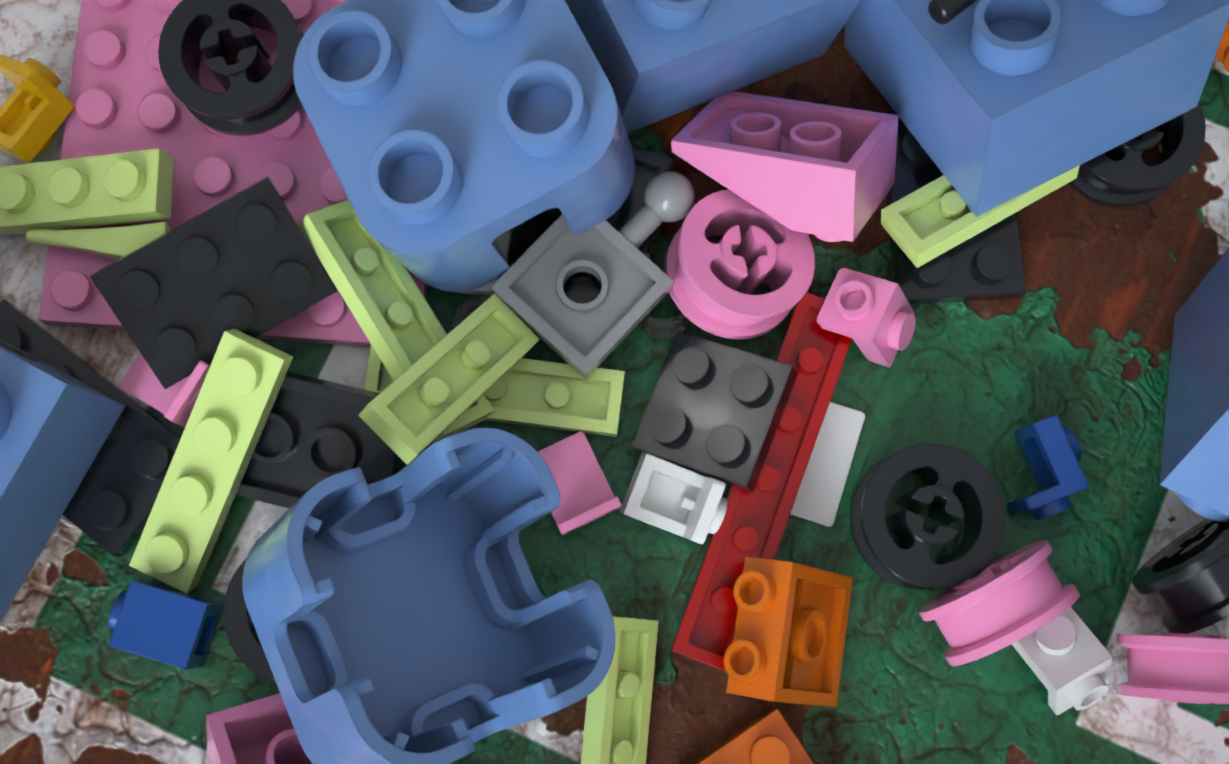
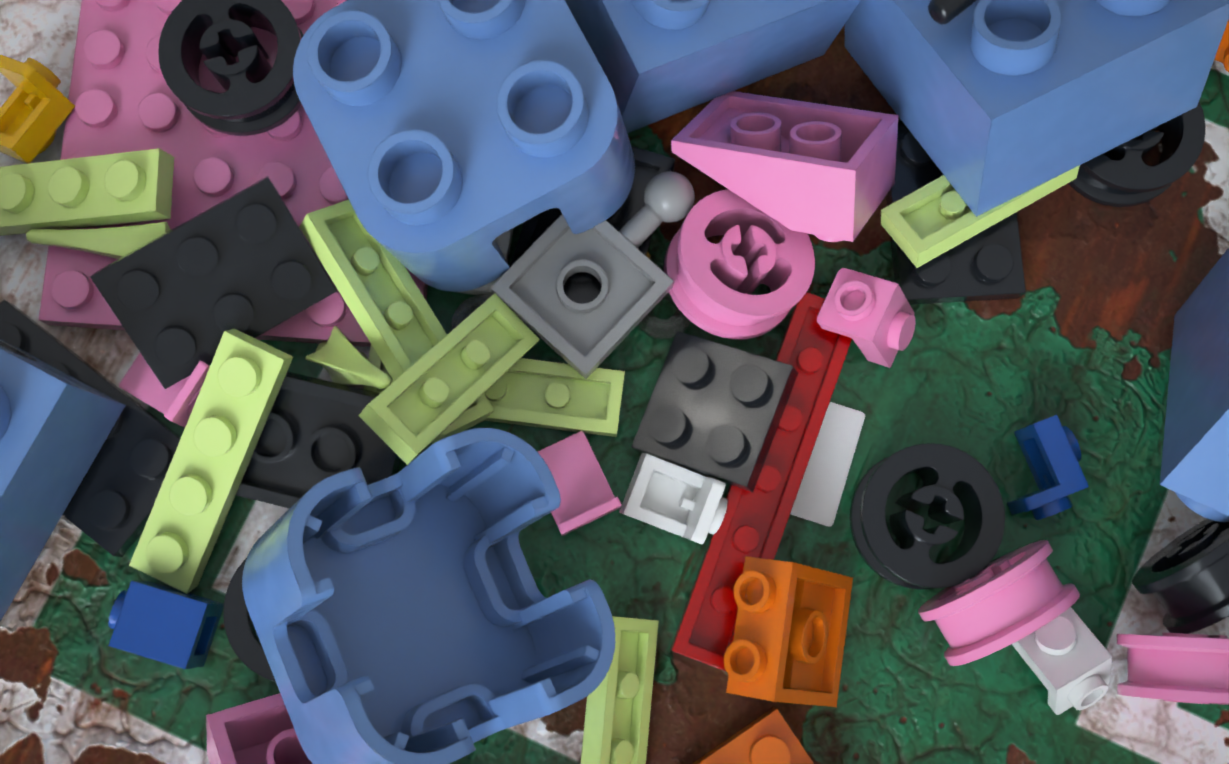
none -> yellowish green piece [305,326,391,389]

